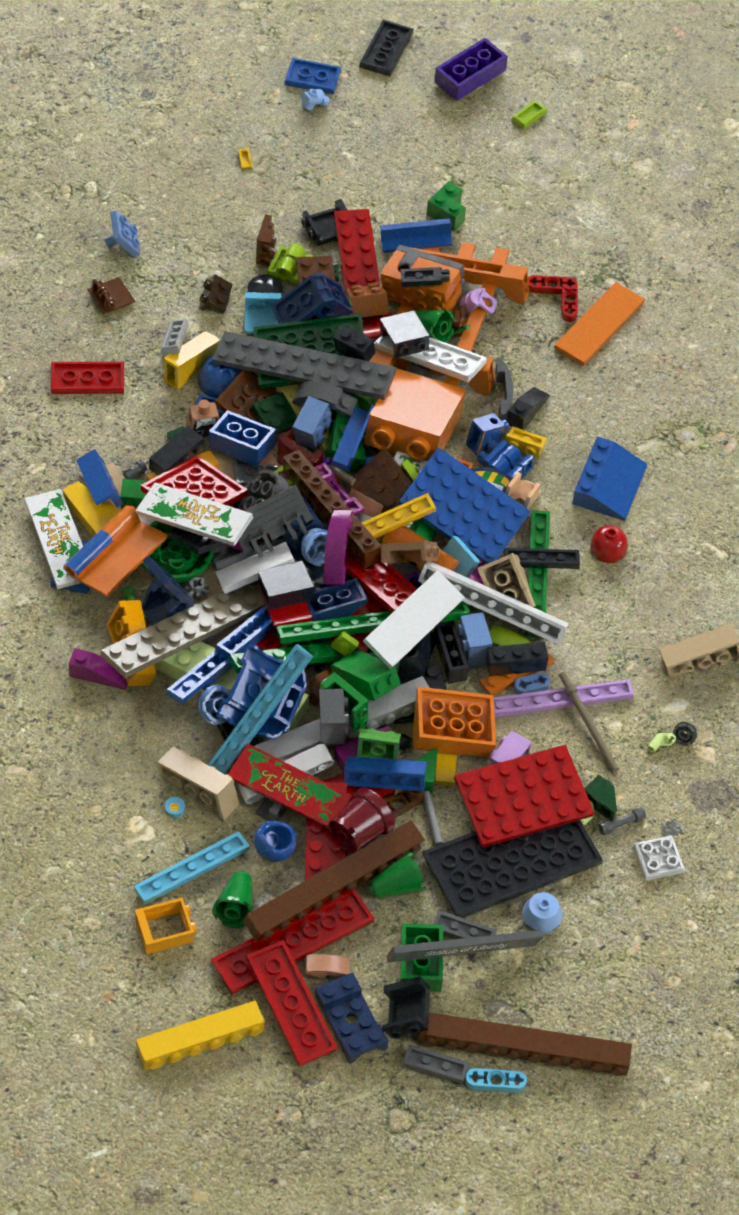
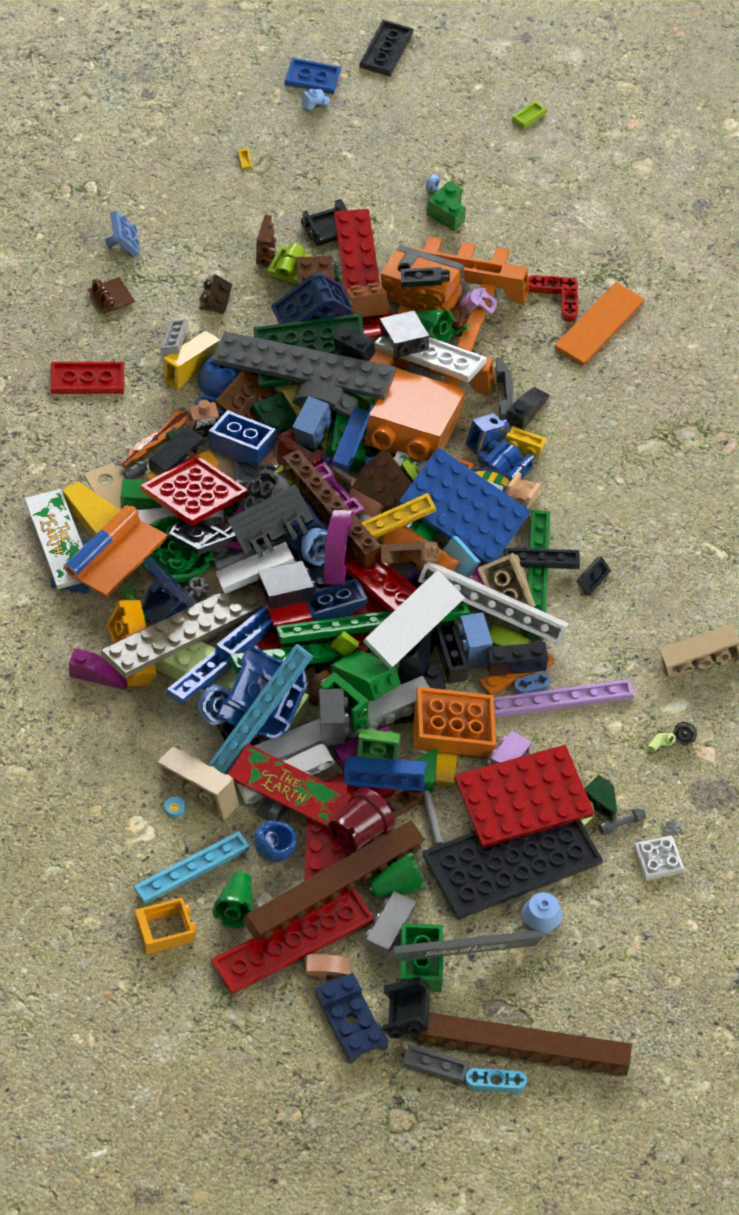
blue panel [76,449,123,507] -> none
white tile [136,483,253,546] -> none
yellow brick [136,1000,264,1070] -> none
medium azure bracket [244,292,281,334] -> none
red plate [246,940,338,1067] -> none
black dish [247,274,283,294] -> none
blue panel [380,218,452,253] -> none
black plate [399,733,413,750] -> none
dark grey plate [433,910,496,939] -> none
dark purple brick [434,38,508,101] -> none
dark tan bar [558,672,619,772] -> none
blue slope [572,436,647,521] -> none
red cylinder [590,525,628,563] -> none
none -> orange sword [121,411,188,468]
none -> light grey brick [364,892,416,959]
none -> light blue tile [426,174,440,192]
none -> black plate [576,556,611,595]

